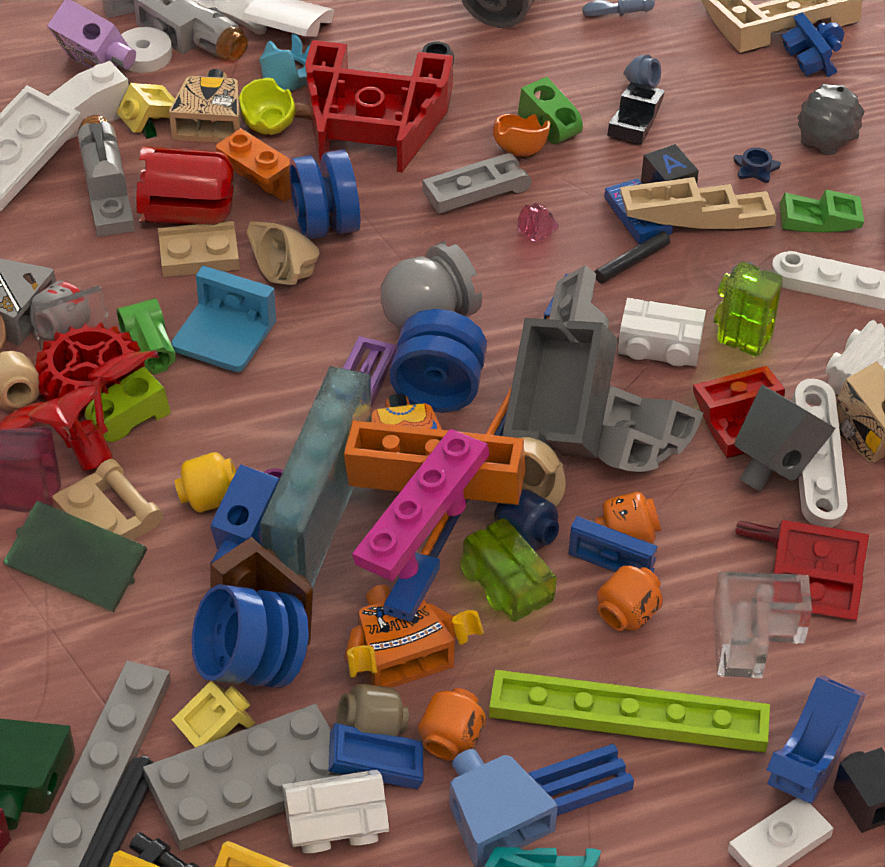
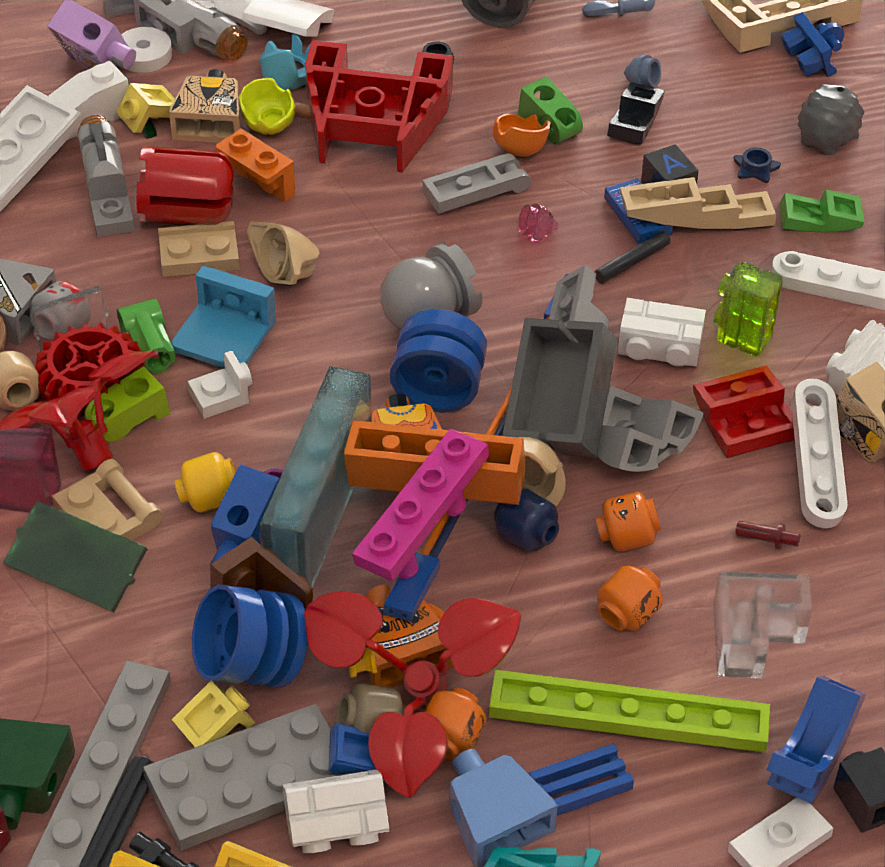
blue wheel [289,149,361,240] -> none
medium lavender tile [331,336,397,410] -> none
clear neon green brick [460,518,557,622] -> none
blue tile [568,516,658,573] -> none
dark grey torso [735,384,836,492] -> none
red slope [768,520,869,620] -> none
none -> white bracket [187,350,252,419]
none -> red plant [304,591,521,798]

